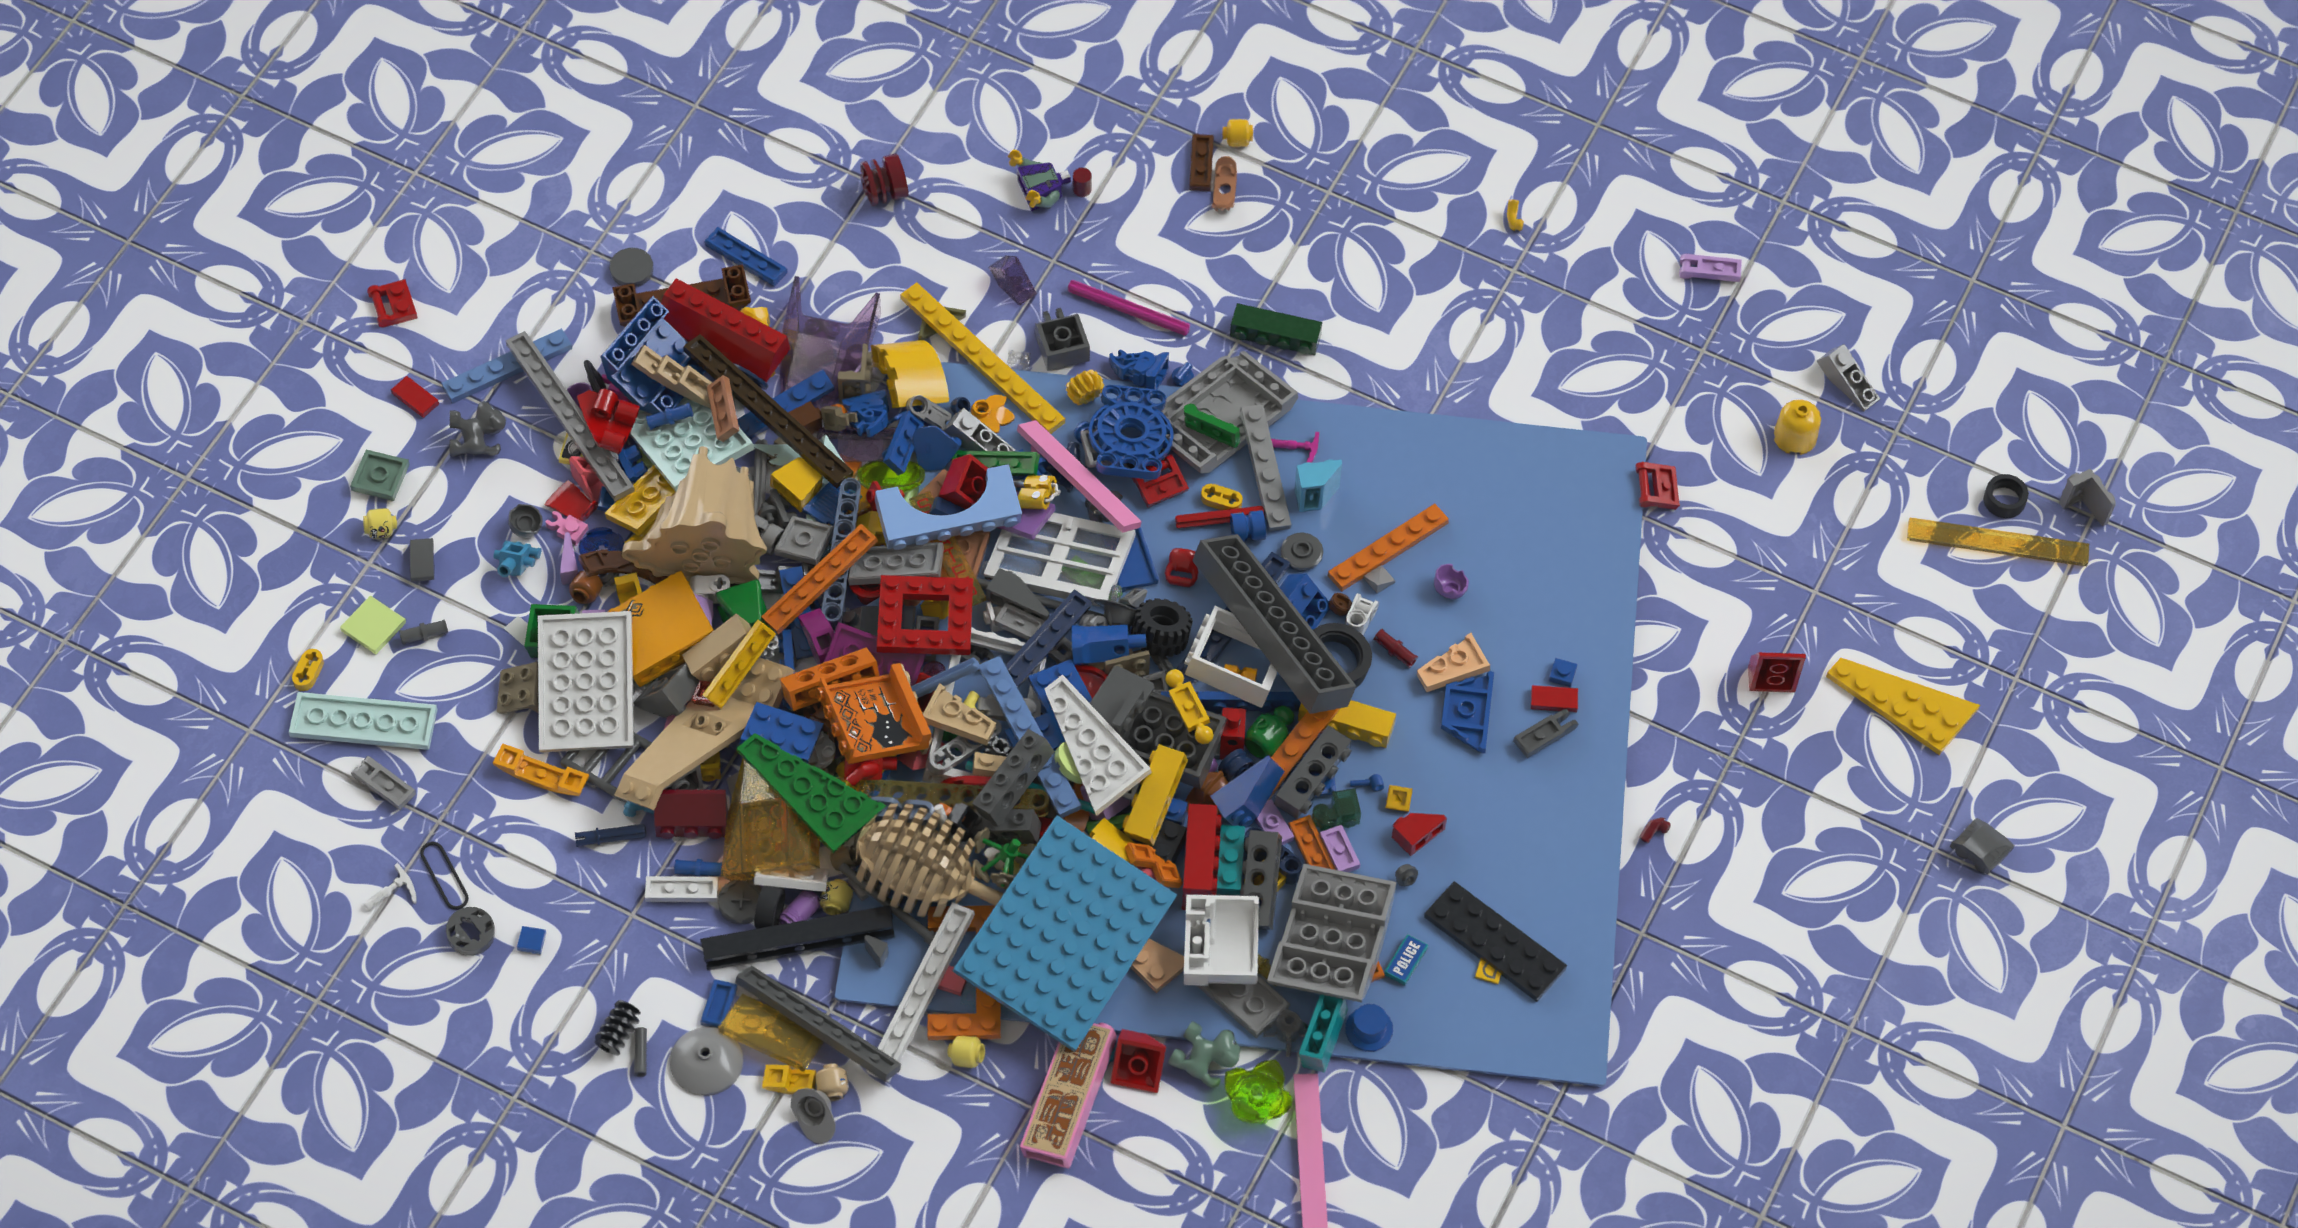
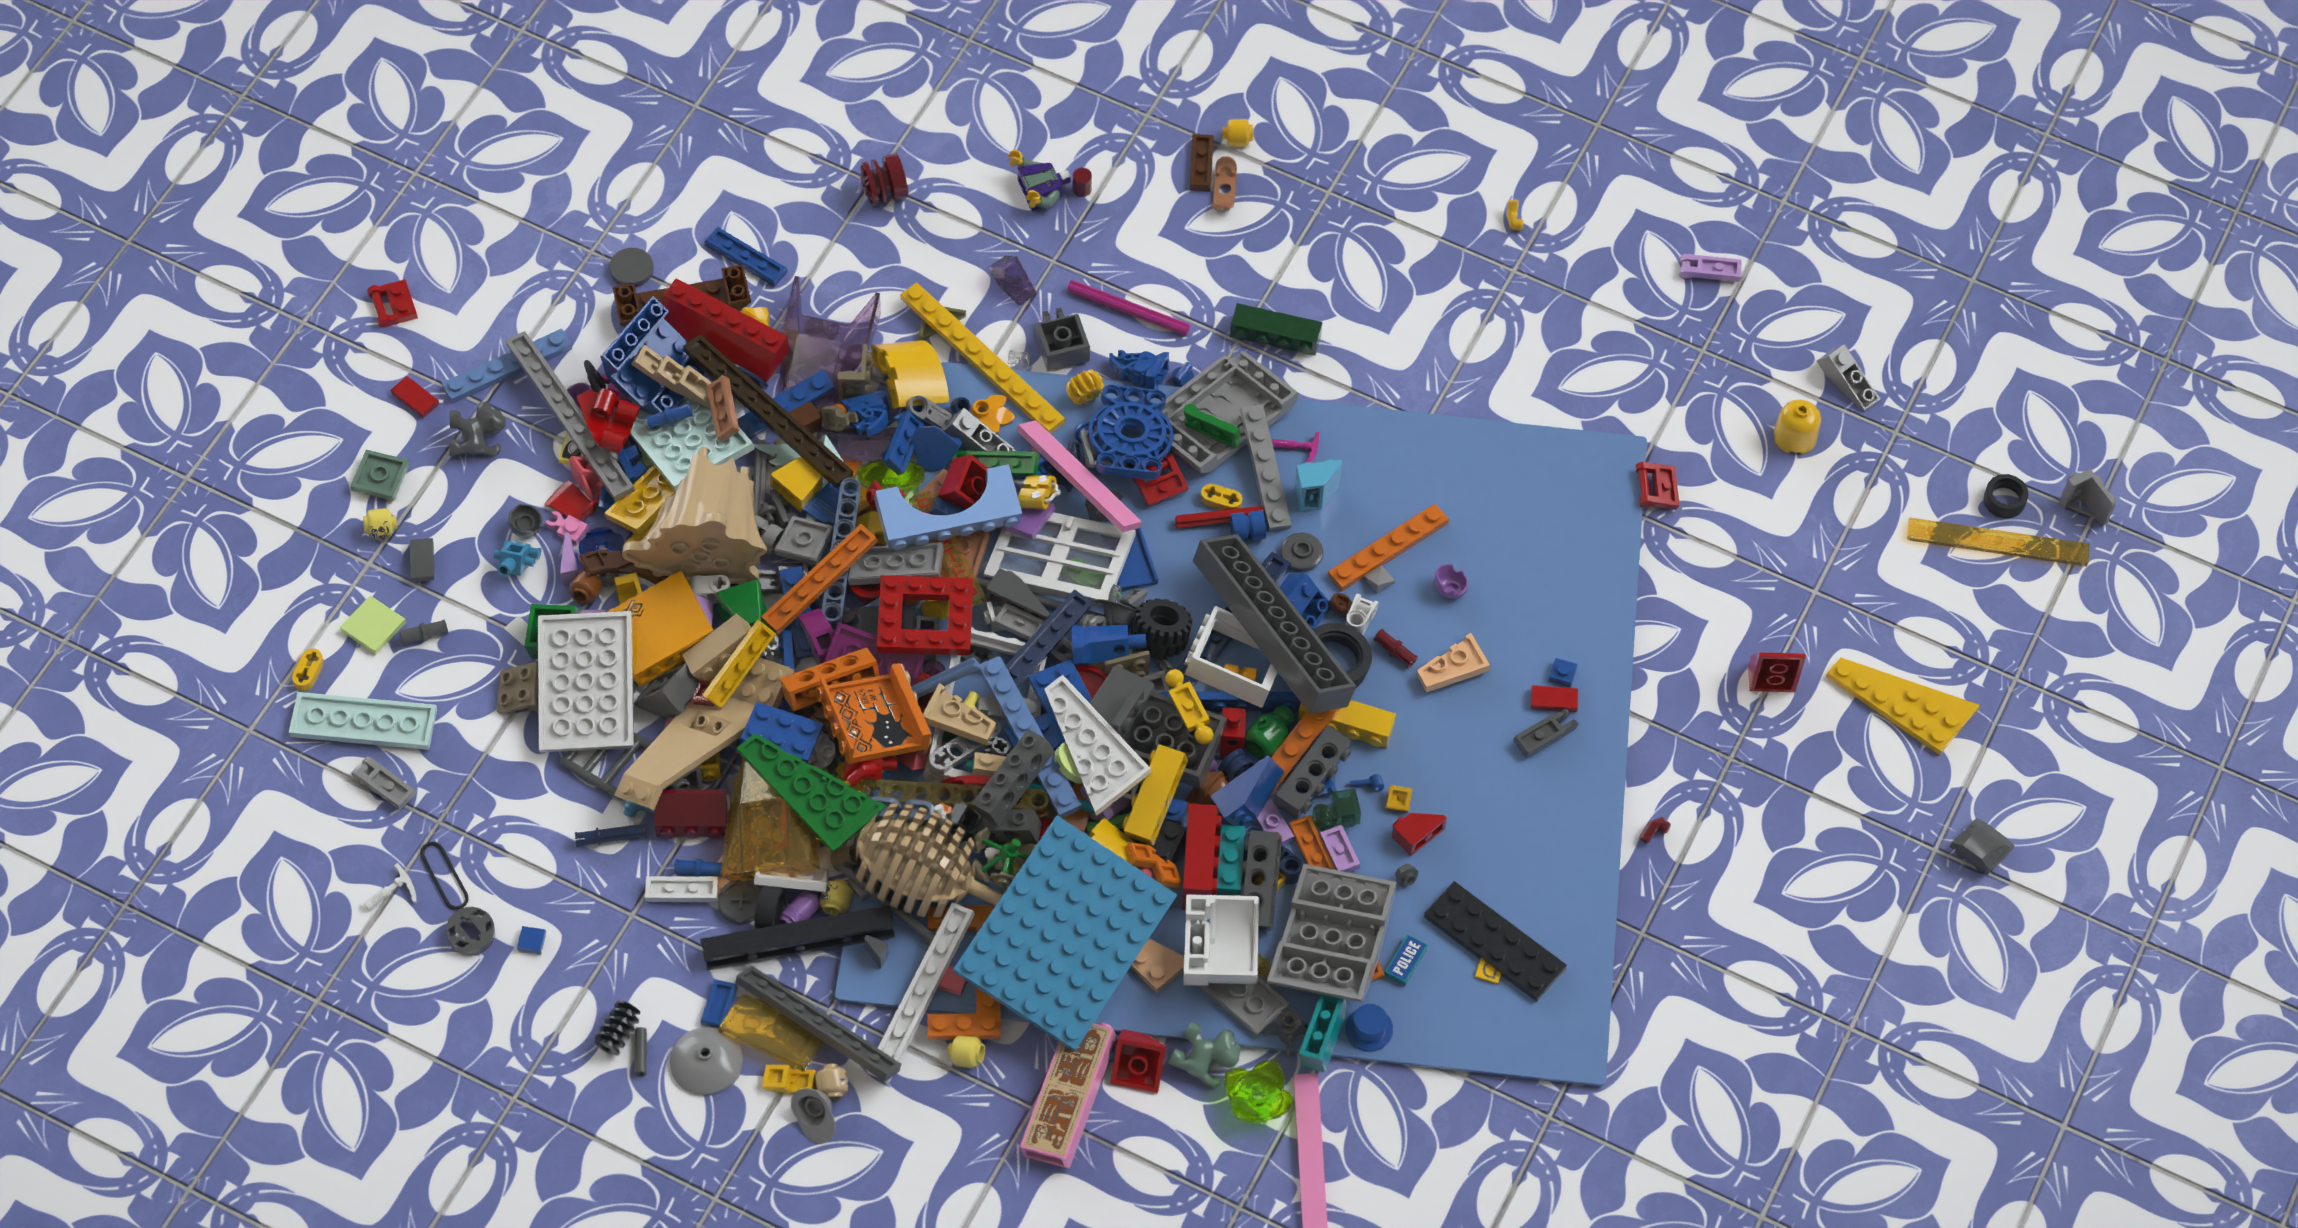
light orange slope [493,743,589,796] -> none
red piece [1165,548,1199,588] -> none
blue wing [1441,671,1494,753] -> none

